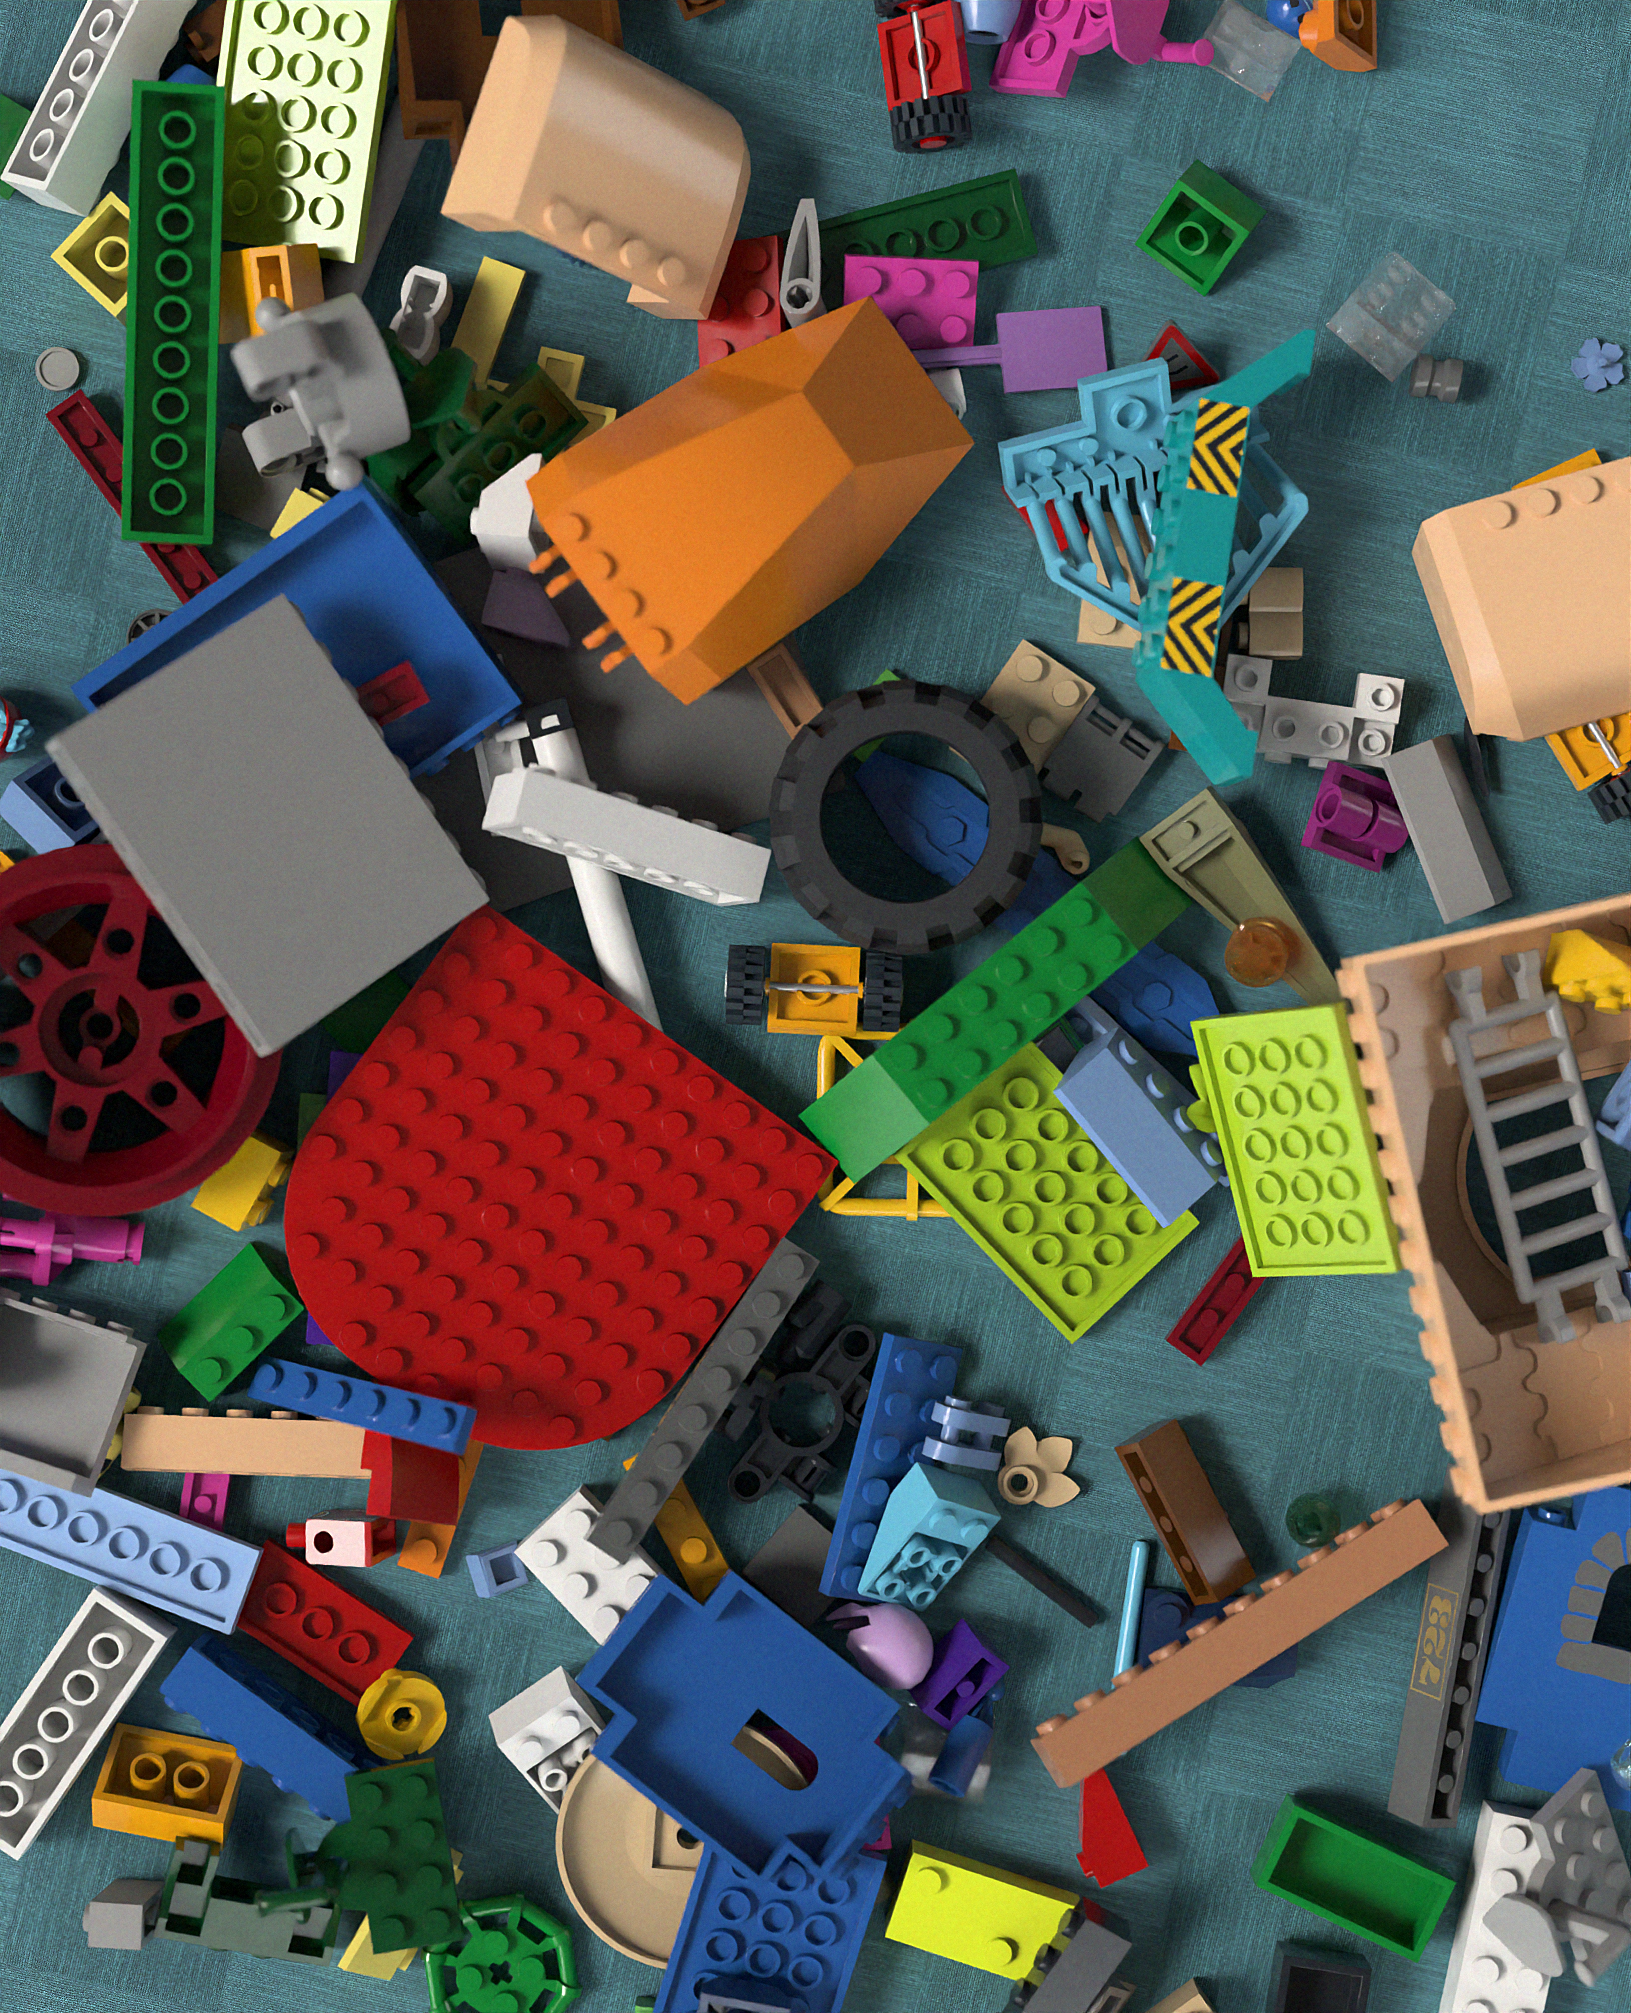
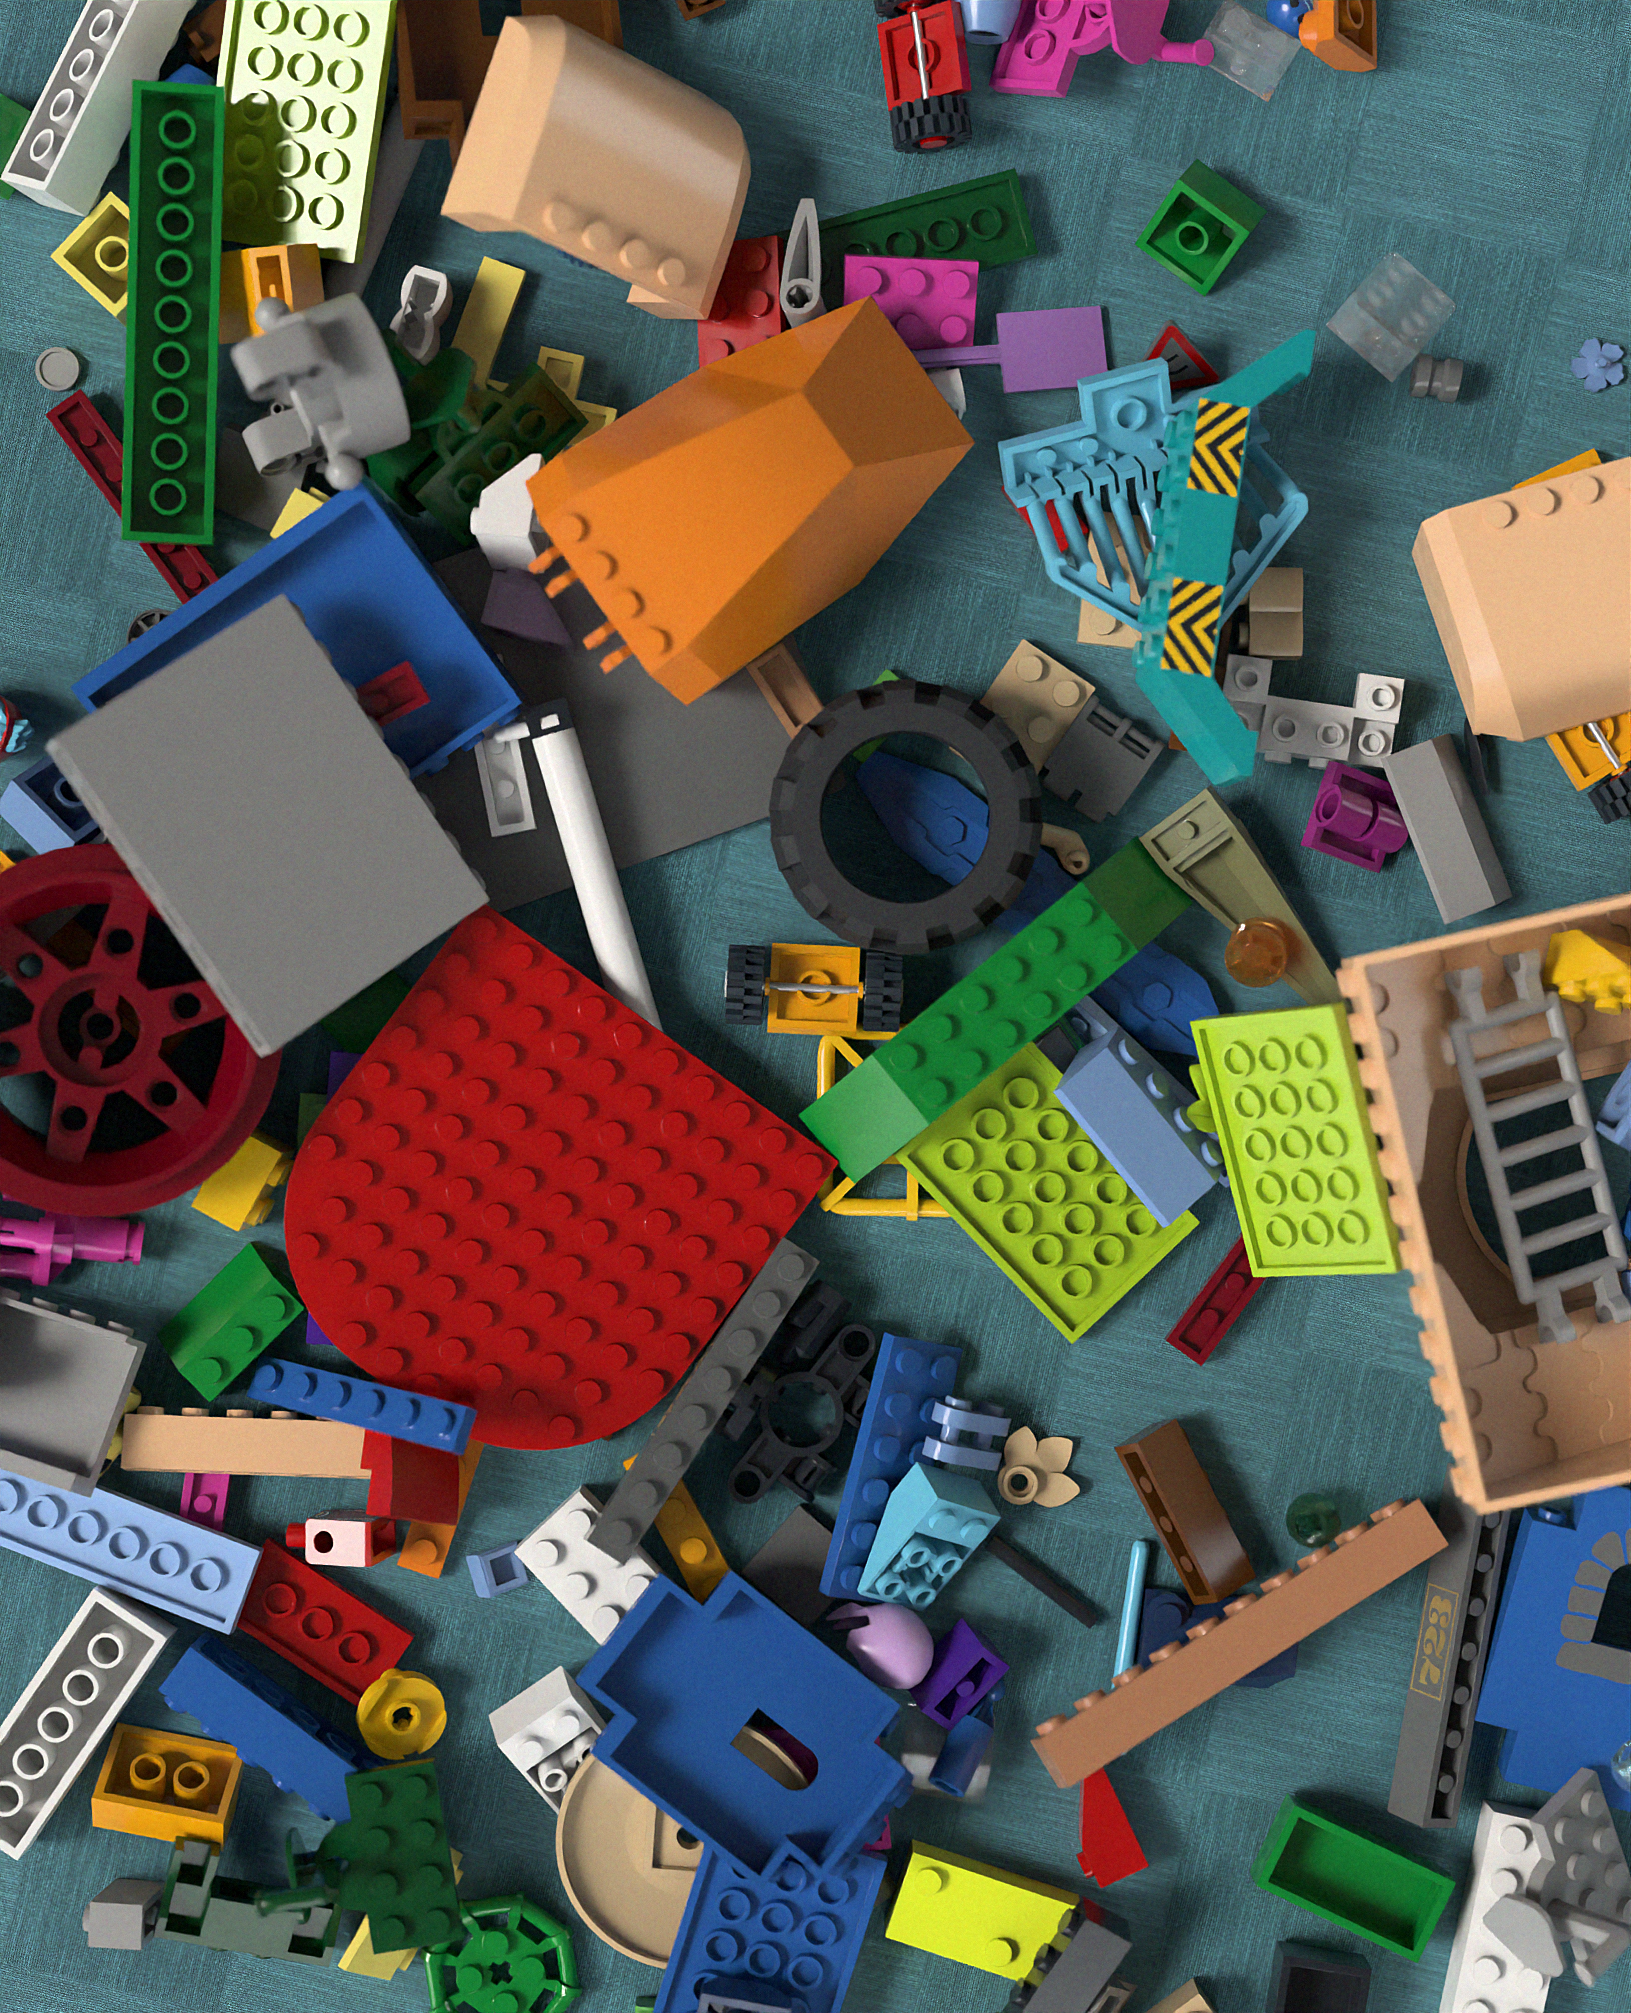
white brick [482,764,771,907] -> none

